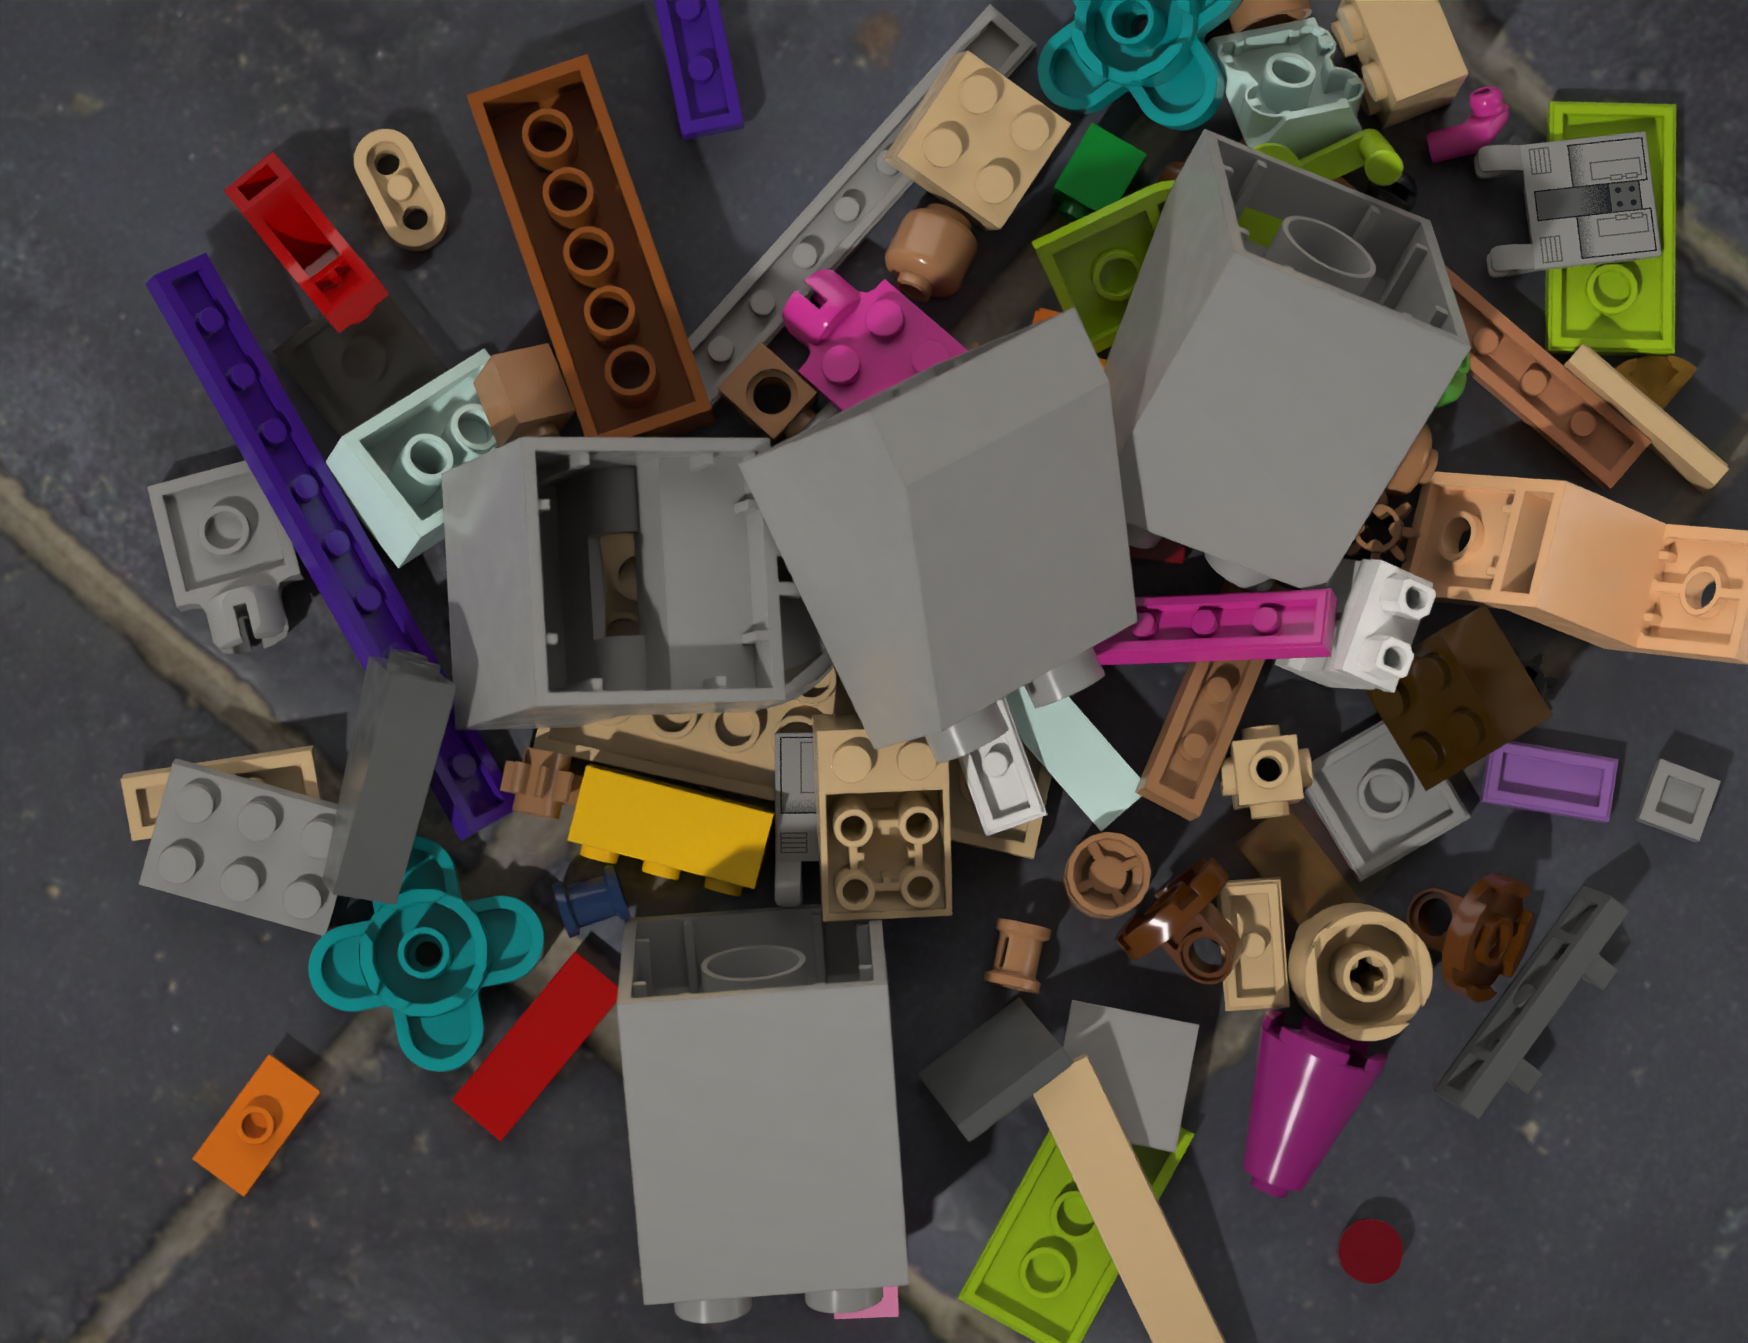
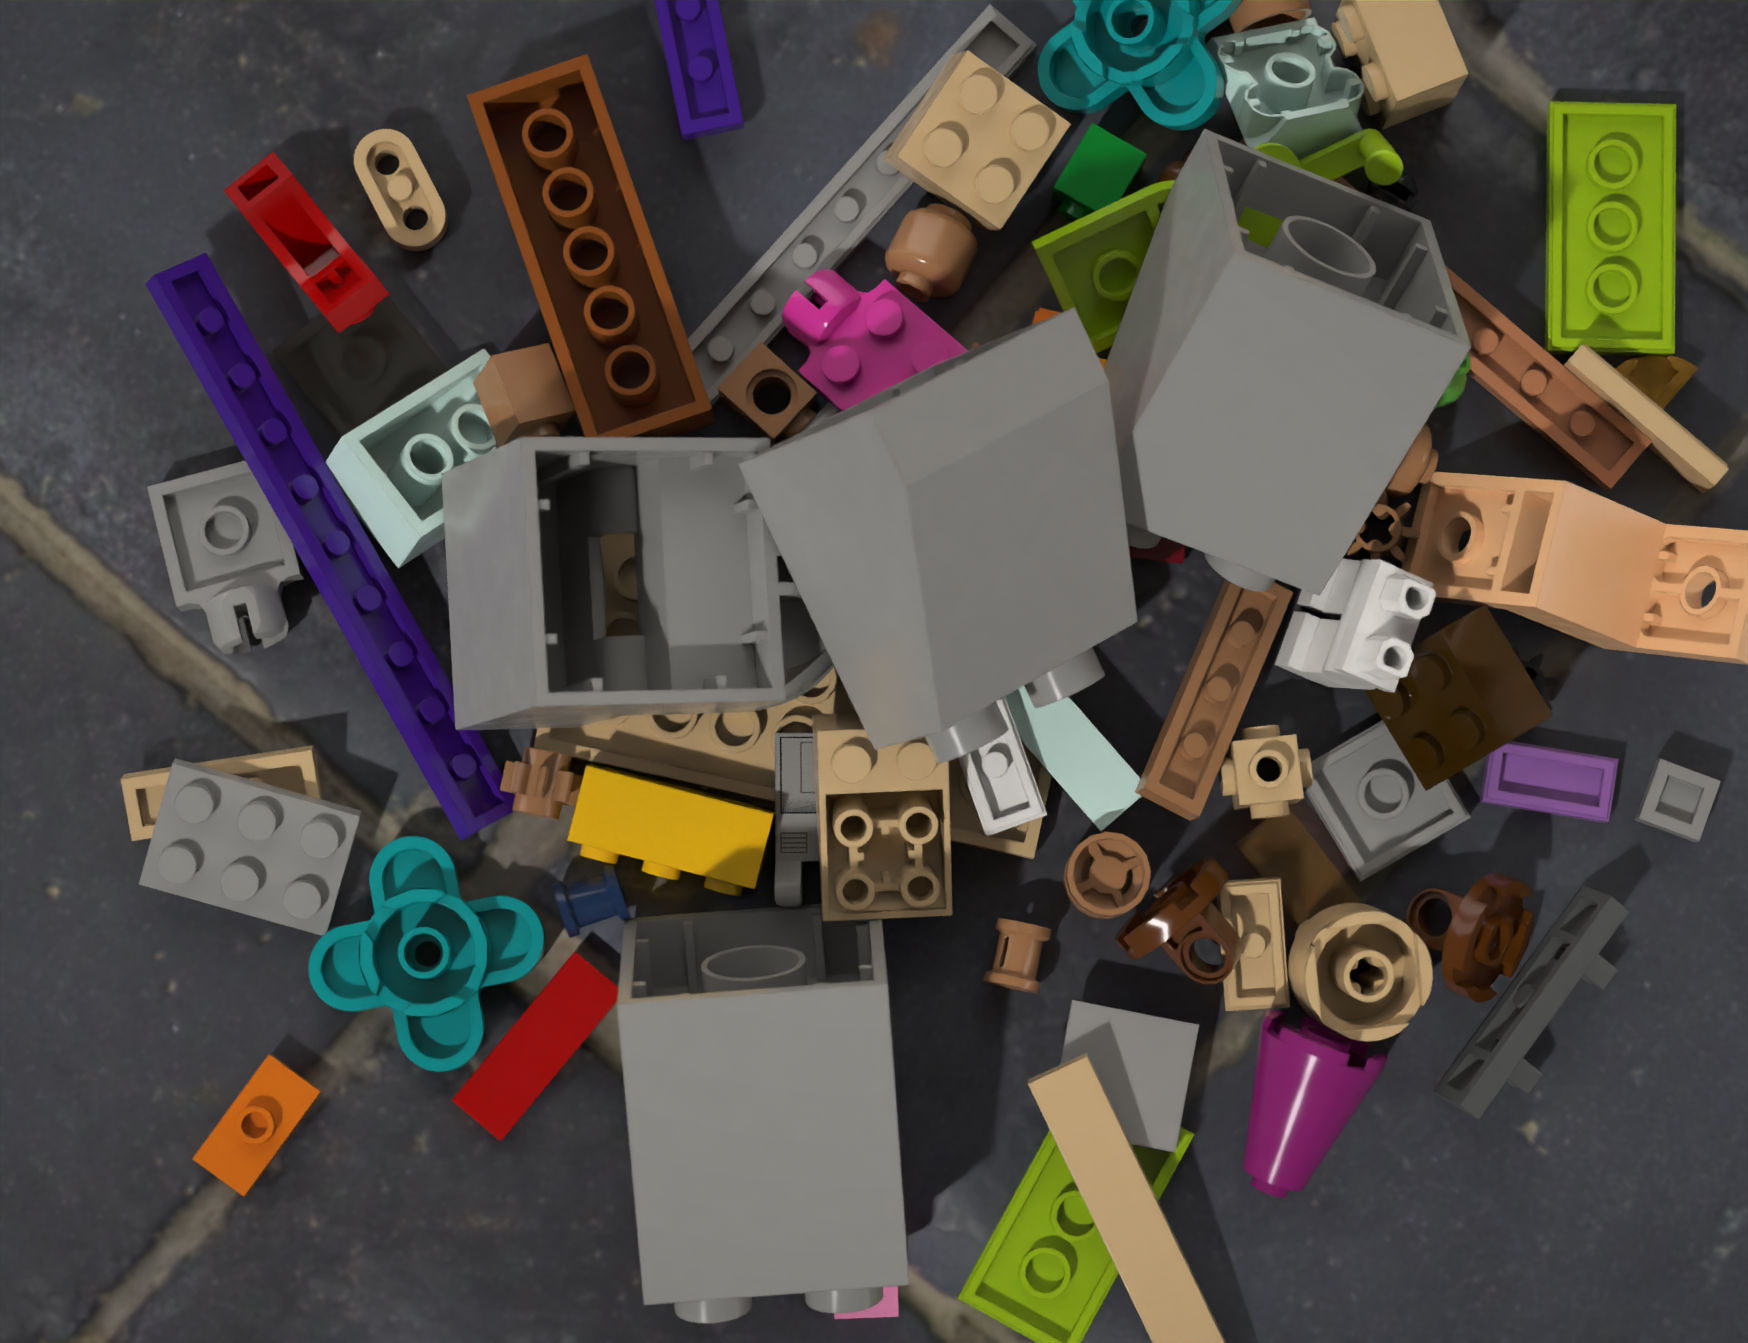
dark grey slope [322,649,456,905] -> none
dark grey tile [917,997,1073,1142] -> none
dark pink tile [1093,589,1337,665] -> none
dark red tile [1336,1218,1403,1284] -> none
dark pink arm [1426,86,1509,163] -> none
light grey flag [1474,131,1661,278] -> none

